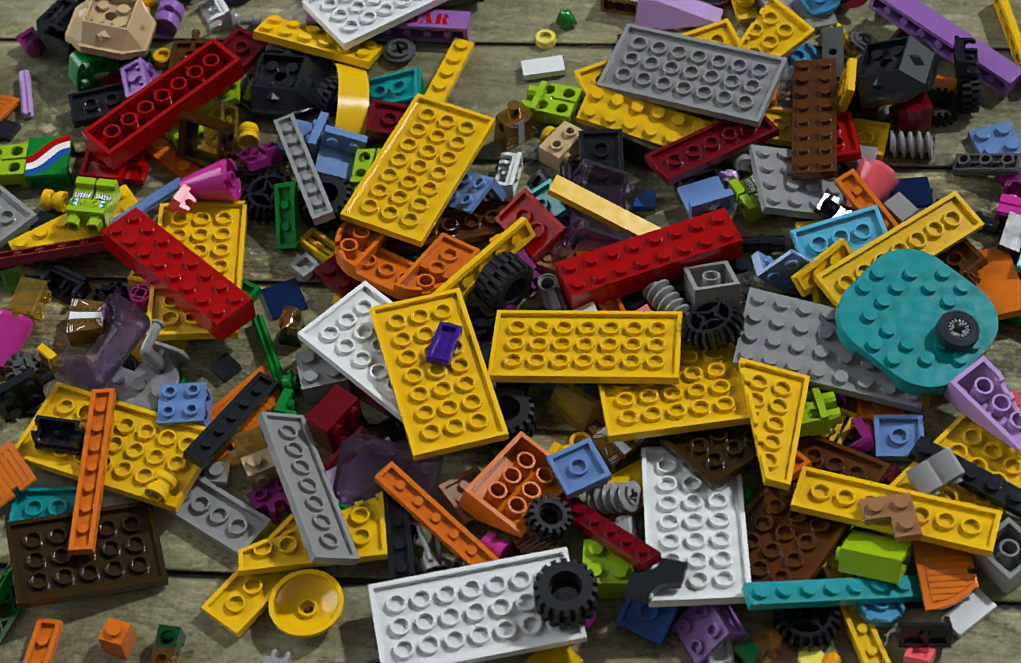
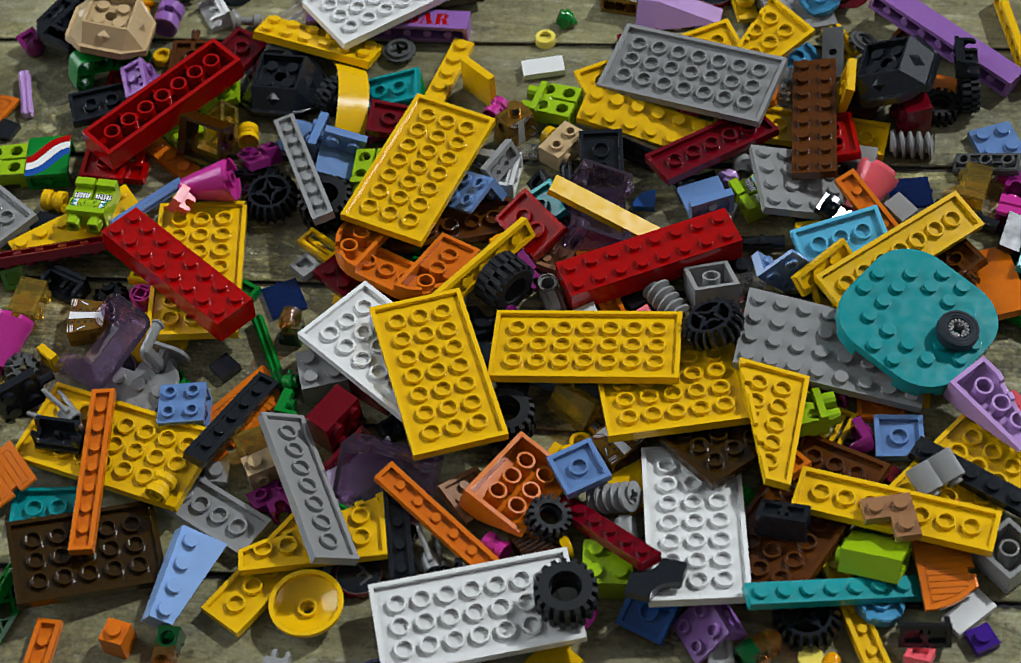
green plate [274,181,300,250] -> none
dark purple tile [426,321,463,368] -> none
none -> light grey plant [27,388,82,421]
none -> light blue wedge [141,525,227,628]
none -> black tile [334,560,384,599]
none -> yellow tile [460,55,497,106]
none -> light grey bracket [471,139,521,182]
none -> dark pink wheel [482,96,508,118]
none -> yellow tile [557,536,575,560]
none -> black hinge [756,498,812,543]
none -> clear yellow brick [953,161,994,212]
none -> dark purple plate [964,622,1001,657]

